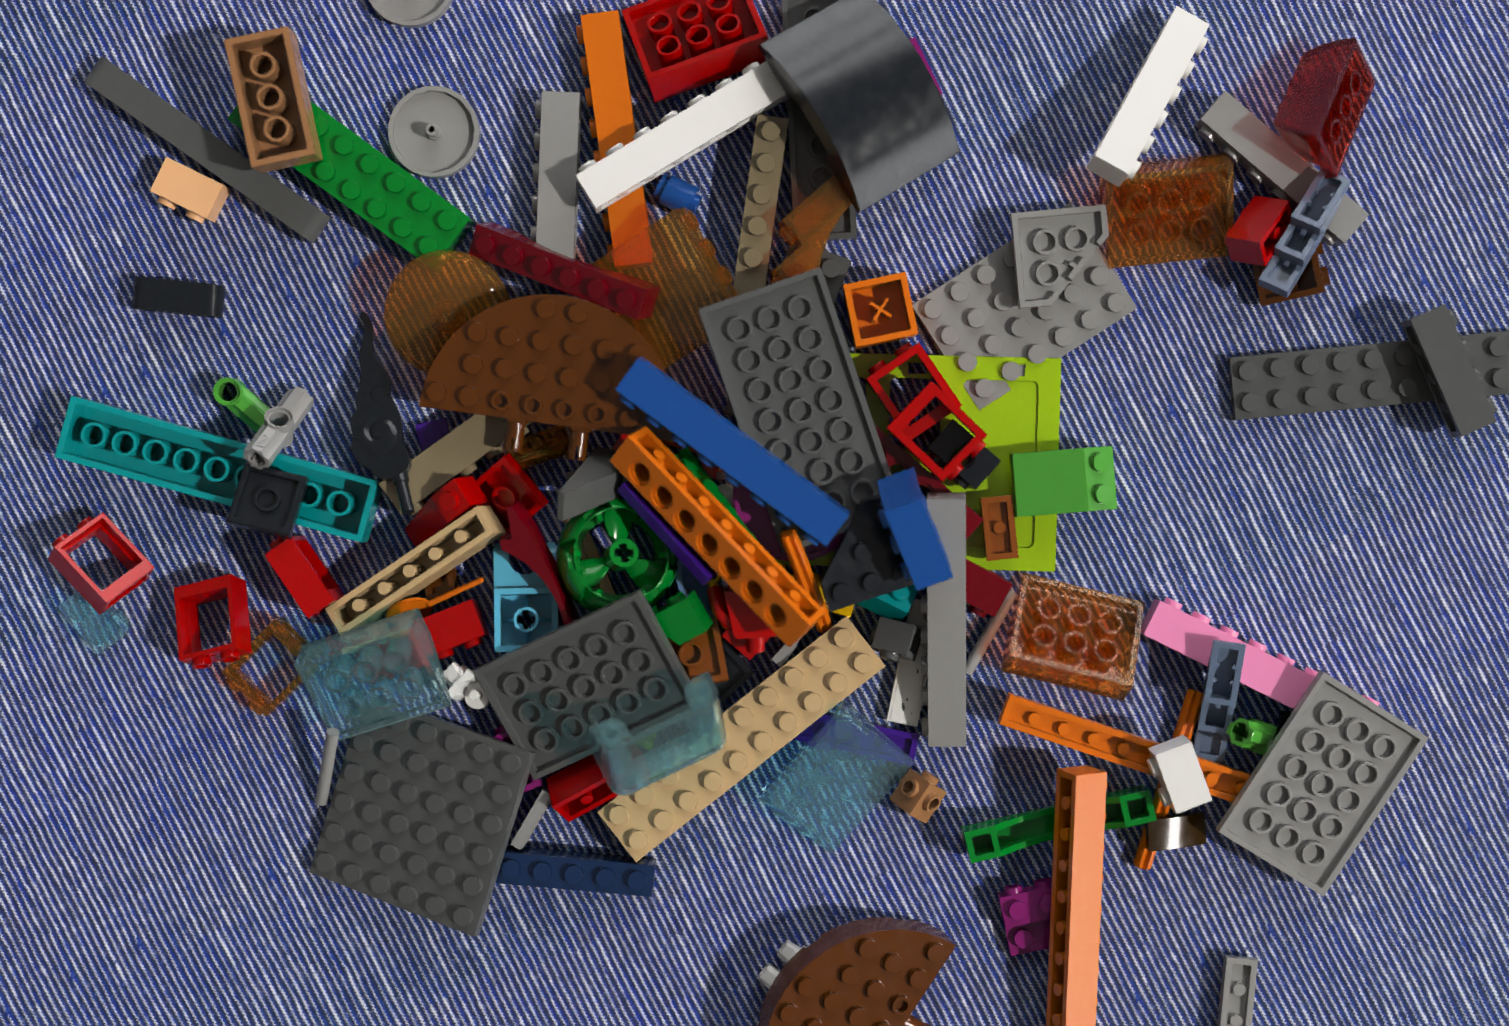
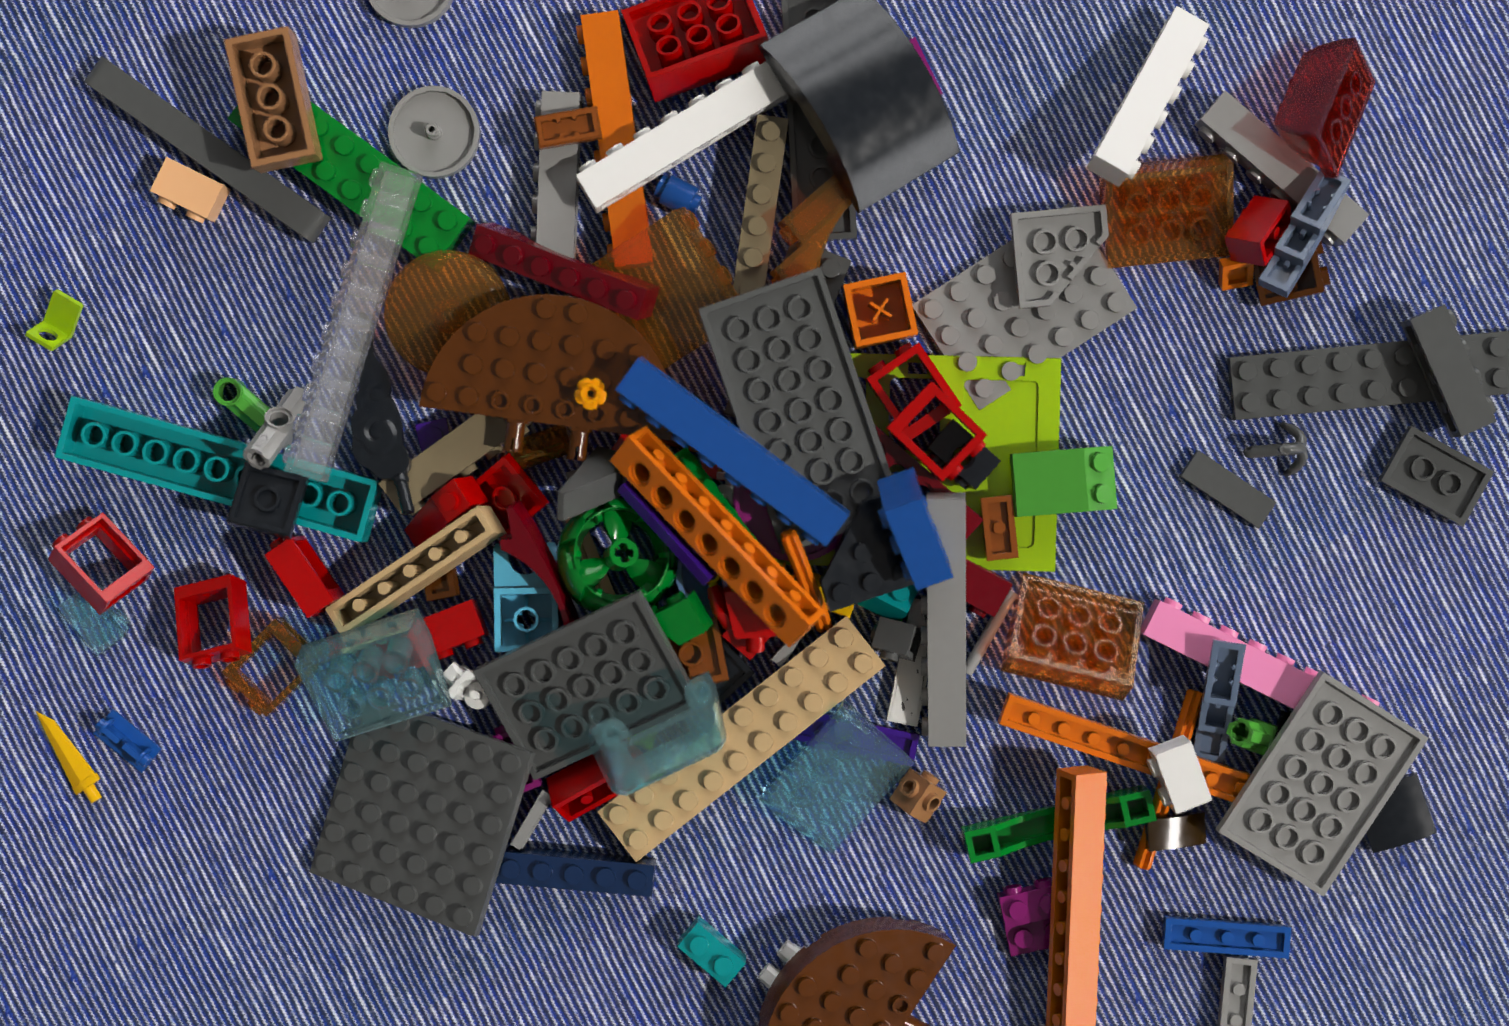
black beam [131,277,226,318] -> none
light grey bar [315,728,339,806] -> none
orange piece [385,577,484,626] -> none
none -> lime bracket [25,289,84,351]
none -> yellow bar [36,711,102,804]
none -> blue hinge [93,709,162,773]
none -> clear brick [283,161,423,482]
none -> dark orange plate [534,106,603,150]
none -> light orange plate [574,378,607,410]
none -> teal brick [677,915,746,988]
none -> blue plate [1161,915,1292,959]
none -> dark grey tile [1179,450,1277,528]
none -> orange plate [1218,257,1254,291]
none -> dark grey piece [1243,422,1308,477]
none -> black slope [1366,772,1437,853]
none -> dark grey plate [1378,426,1494,527]

